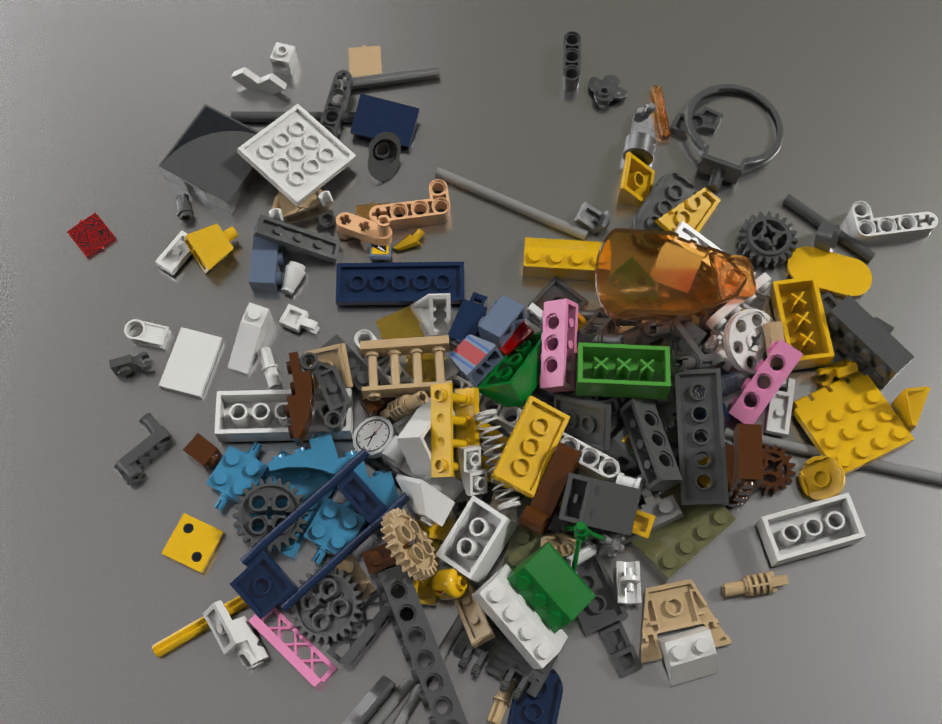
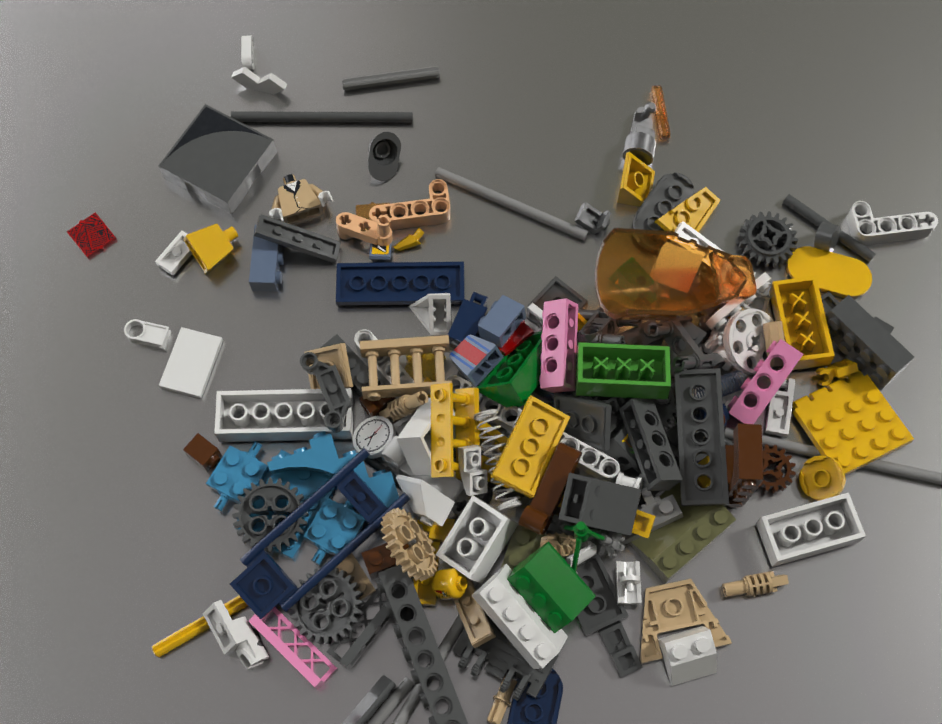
dark grey plate [109,352,152,376] -> none
dark grey beam [114,413,172,485] -> none
yellow tile [161,513,225,574] -> none
dark grey pin [175,194,194,222] -> none
white slope [228,302,273,375] -> none
white plate [237,104,356,207] -> none
white axle [258,347,282,390] -> none
white brick [270,42,298,76] -> none
white plate [279,304,320,335] -> none
white cone [281,261,306,294] -> none
reddish brown slope [284,351,314,446] -> none
dark grey plate [316,210,336,235] -> none
dark grey beam [320,70,353,137] -> none
tan piece [348,45,382,77] -> none
dark blue tile [350,94,420,149] -> none
clear yellow piece [375,306,425,339] -> none
yellow slope [523,237,610,282] -> none
dark grey beam [562,31,581,91] -> none
dark grey plate [589,75,627,105] -> none
dark grey tile [669,106,723,140] -> none
dark grey brick [684,84,784,192] -> none
yellow slope [891,386,930,432] -> none
none -> white beam [241,35,254,70]

